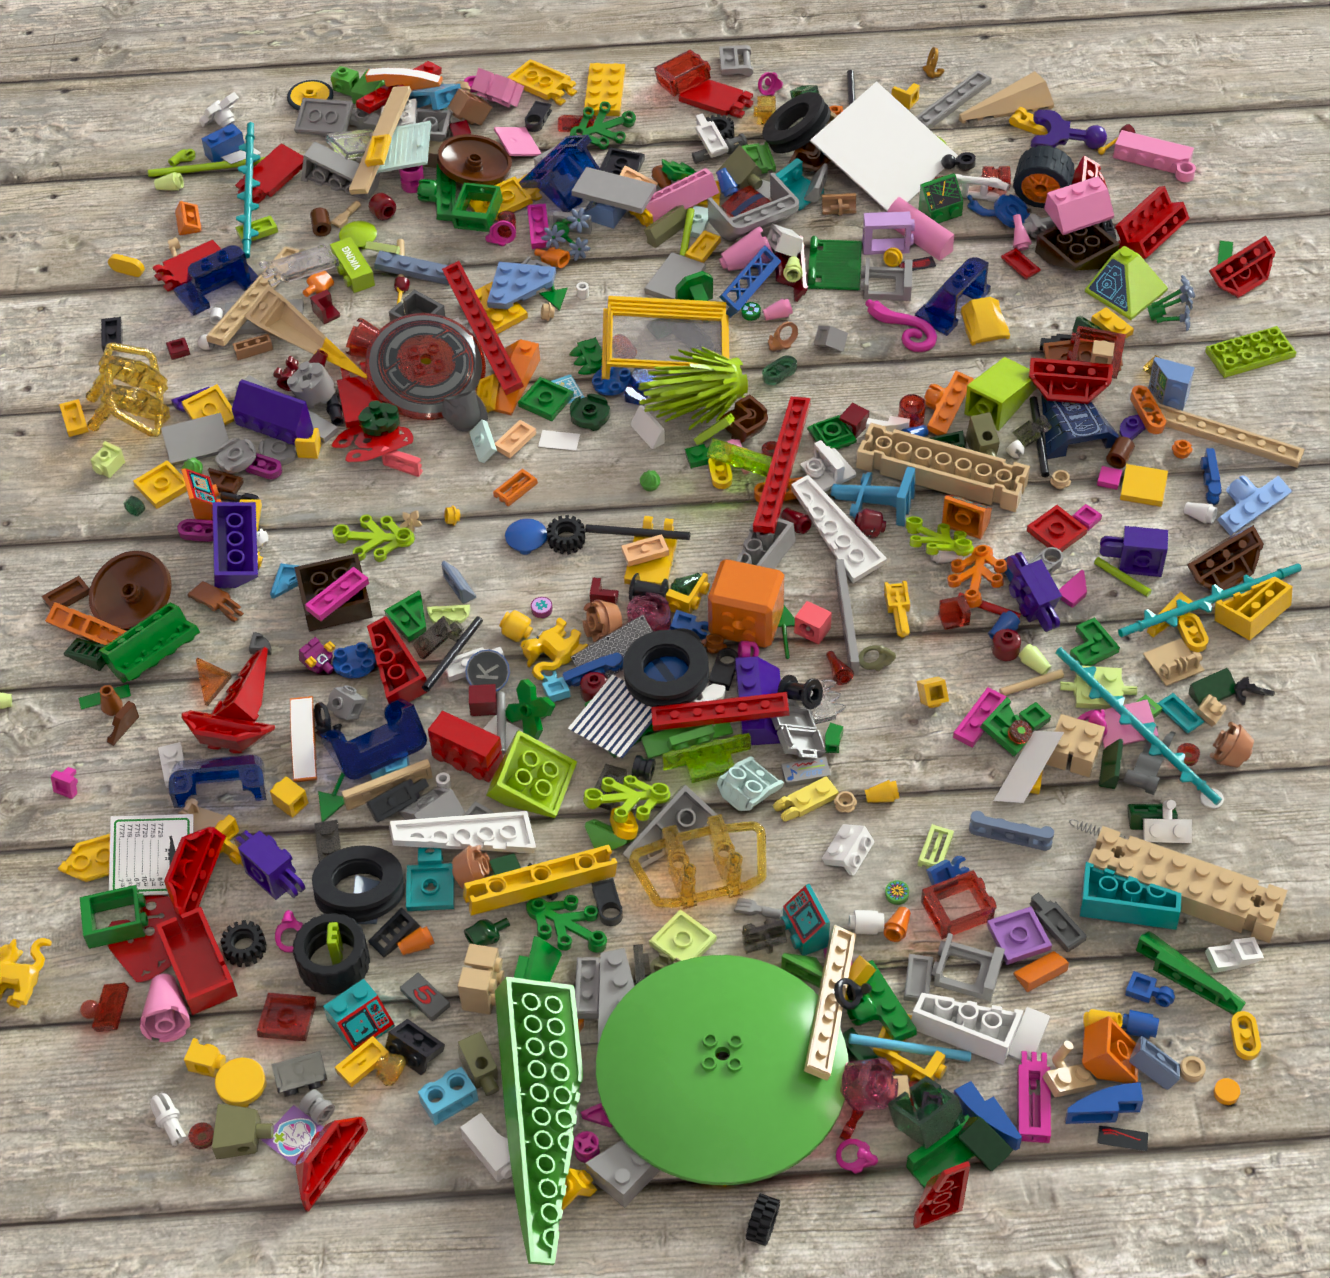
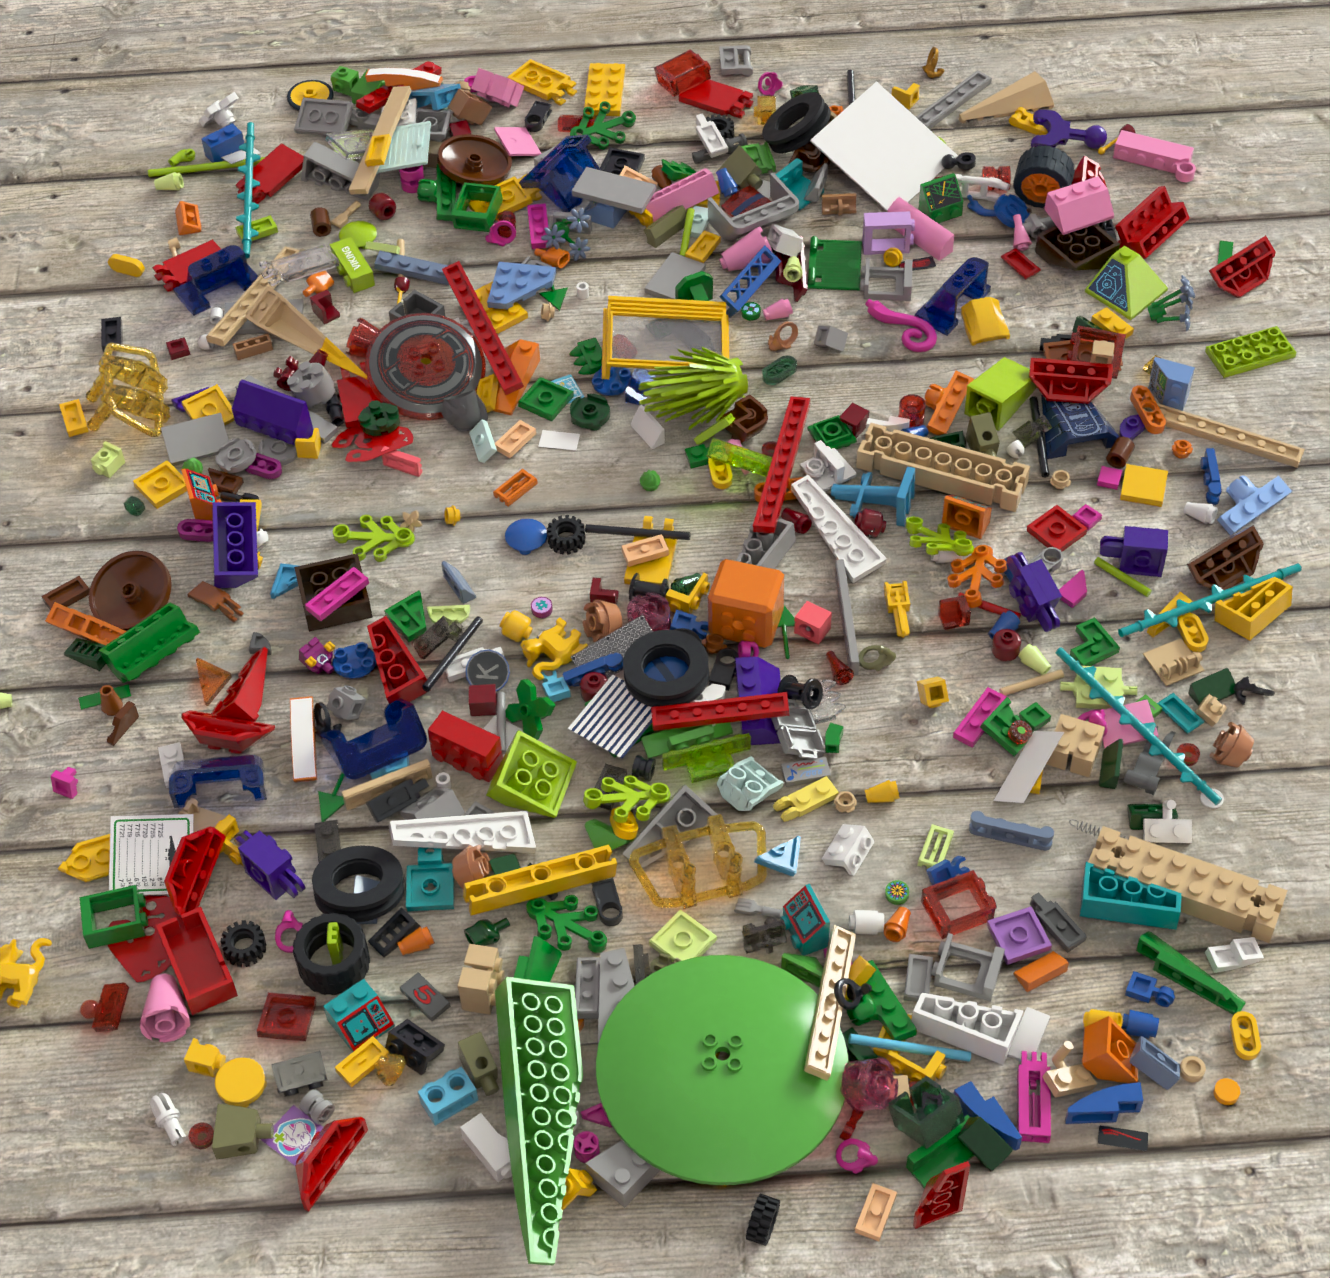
yellow brick [270,776,309,818] -> none
none -> tile [754,836,801,877]
none -> light nougat plate [855,1183,897,1241]

